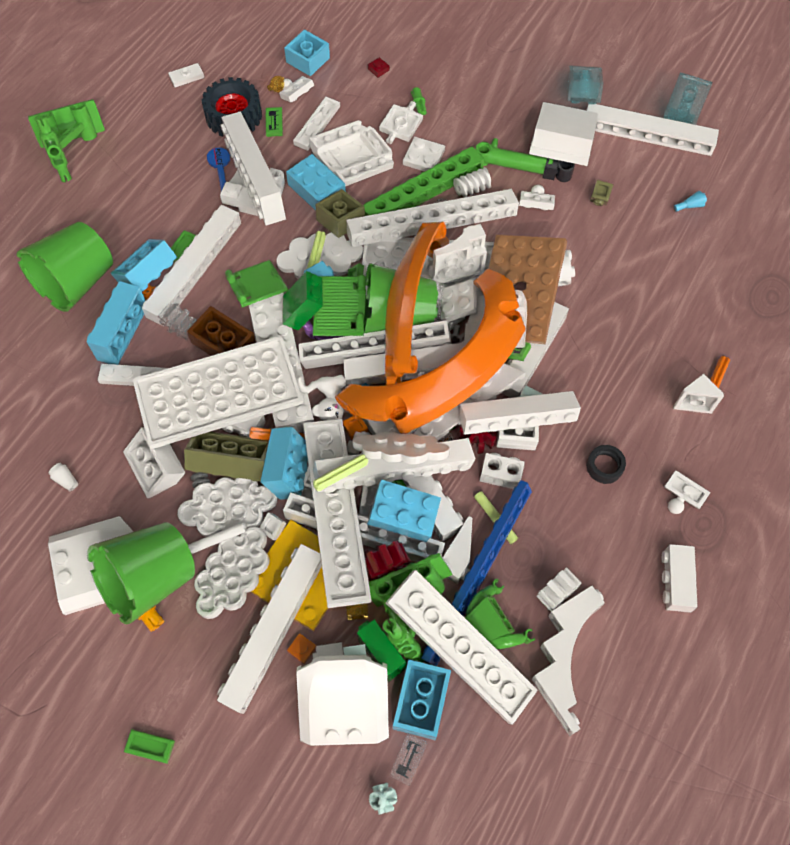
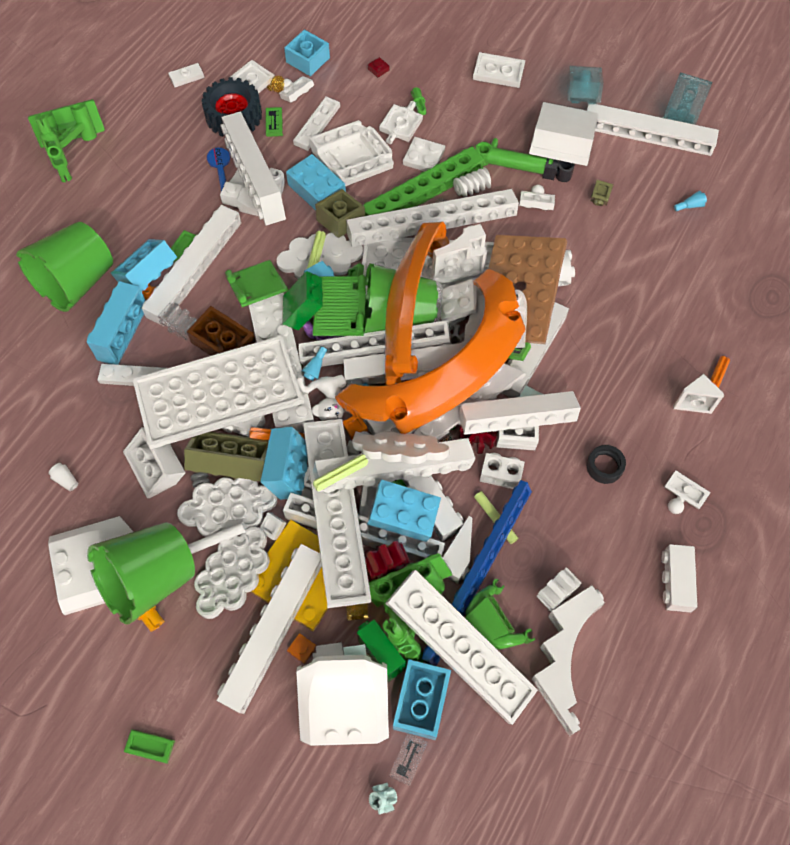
none -> white plate [231,60,275,93]
none -> medium azure cone [302,346,327,381]
none -> white plate [473,52,525,88]

